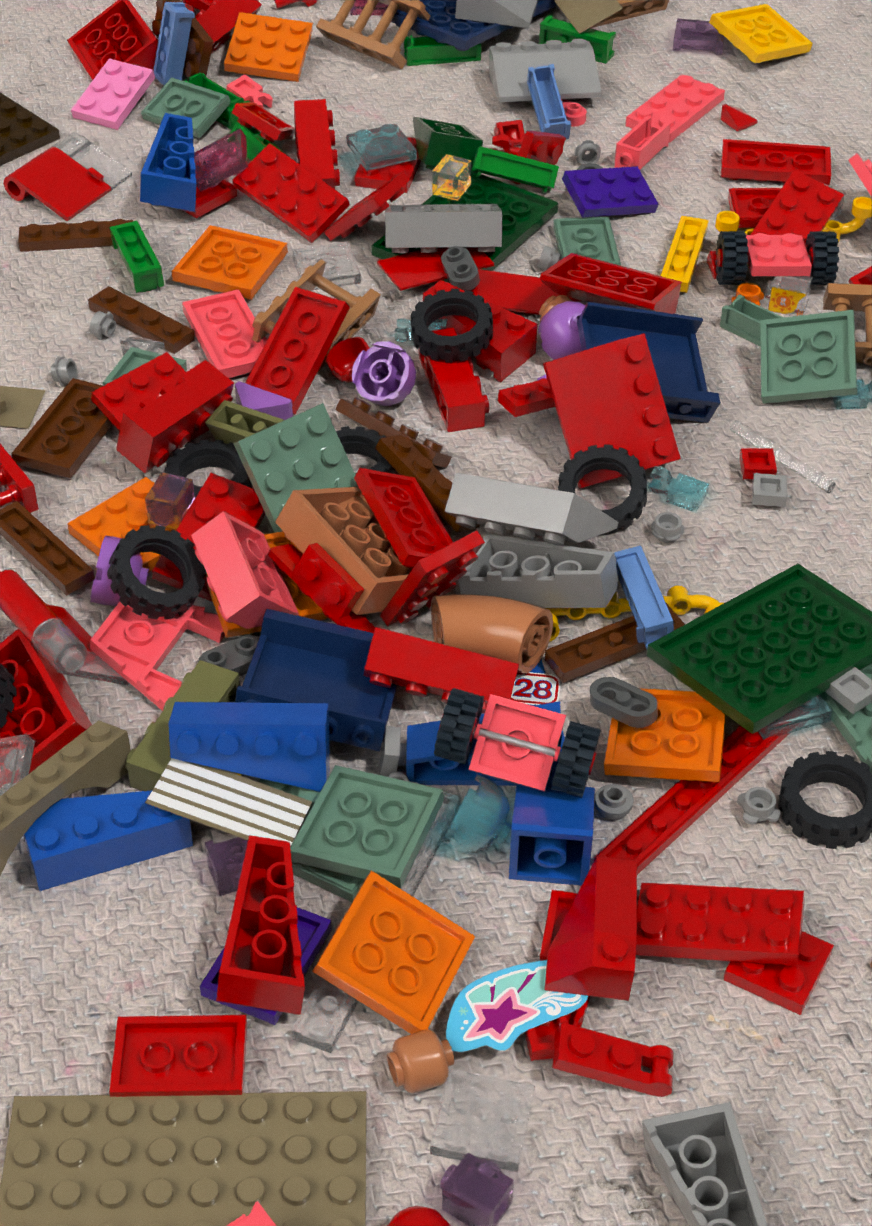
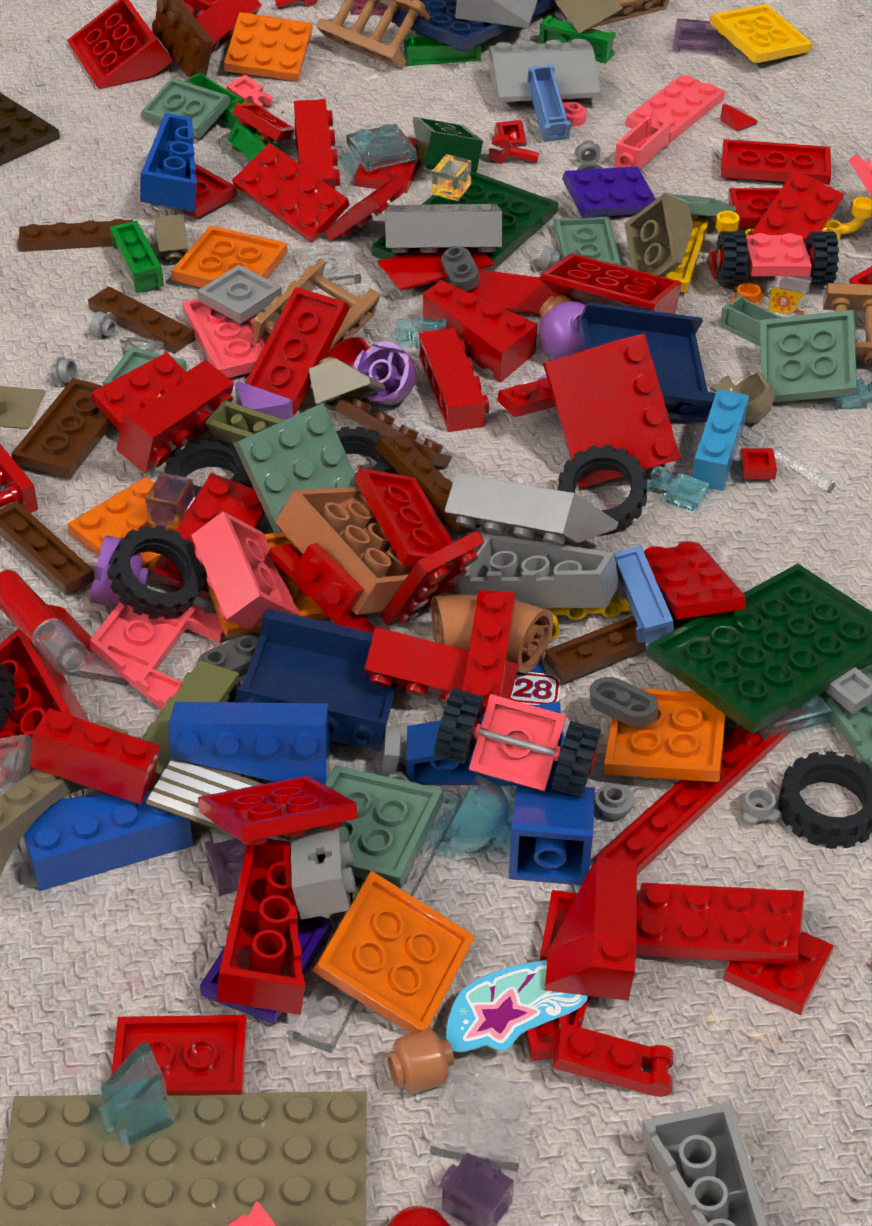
red door [4,132,132,221] -> none
bright pink plate [71,59,155,130] -> none
medium blue container [154,2,195,86] -> none
clear pink plate [194,129,248,192] -> none
black tyre [410,289,493,363] -> none
green container [472,146,559,194] -> none
red wing [509,131,566,185] -> none
light grey plate [651,512,684,543] -> none
light grey plate [752,473,787,507] -> none
none -> red brick [29,708,160,805]
none -> clear light blue slope [98,1042,173,1147]
none -> dark tan slope [154,214,188,260]
none -> light grey plate [197,265,282,324]
none -> red plate [198,775,358,845]
none -> light grey brick [291,828,356,920]
none -> slope [309,357,385,410]
none -> red plate [463,590,515,716]
none -> dark tan slope [624,192,693,277]
none -> red plate [643,541,745,620]
none -> sand green plate [663,193,736,221]
none -> dark azure brick [692,389,749,491]
none -> dark tan hat [710,372,775,424]

